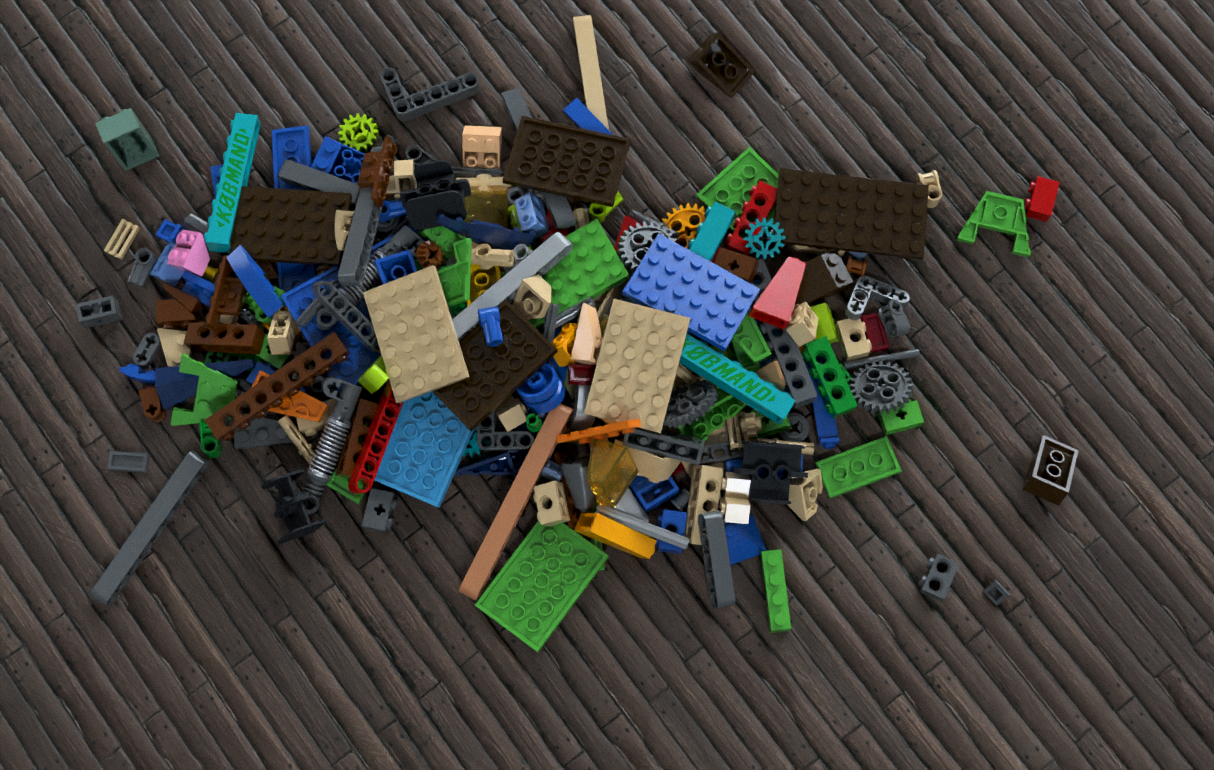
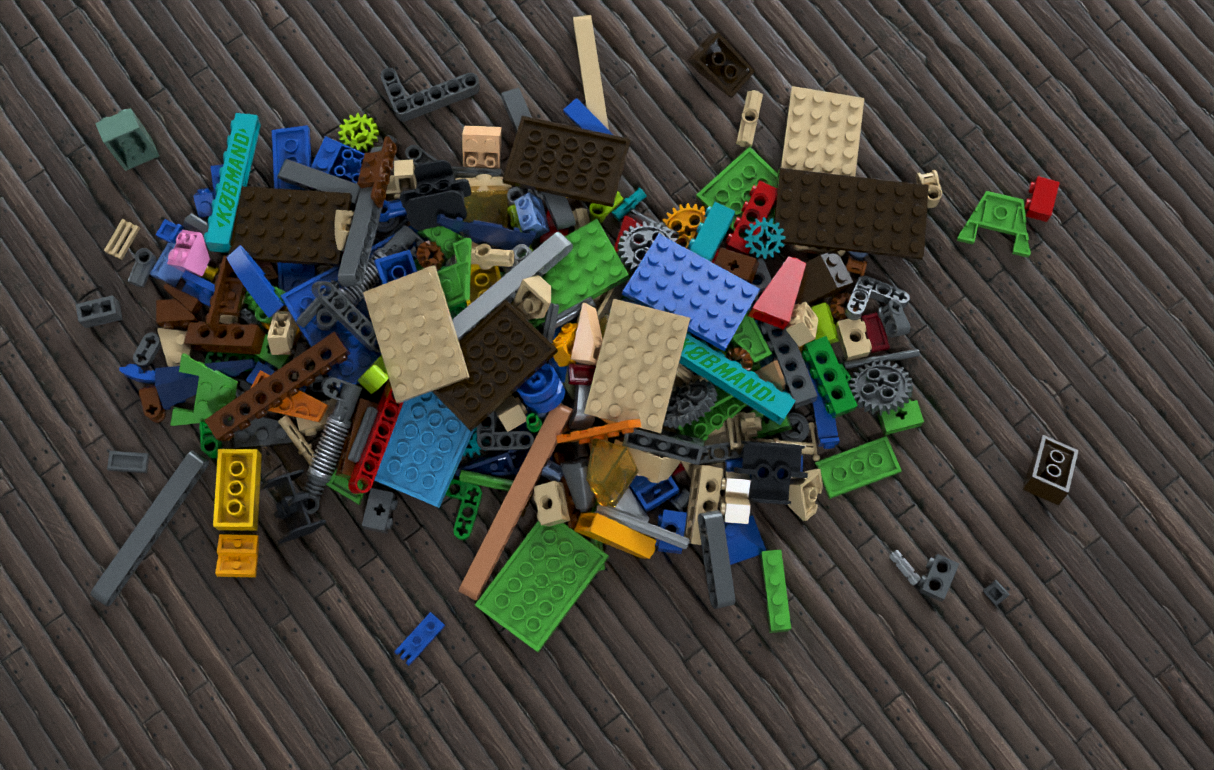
blue piece [478,306,503,347] -> none
none -> blue bracket [193,188,215,218]
none -> yellow brick [213,449,262,531]
none -> light orange slope [215,534,259,577]
none -> dark grey axle [348,407,378,463]
none -> blue hinge [394,612,445,666]
none -> green beam [445,479,483,541]
none -> bright green axle [459,470,514,492]
none -> teal pin [611,188,647,221]
none -> dark orange gear [725,347,753,371]
none -> tan piece [736,90,763,148]
none -> tan plate [781,86,864,177]
none -> tan hinge [809,422,820,462]
none -> dark orange gear [830,292,858,321]
none -> light grey axle [889,550,921,585]

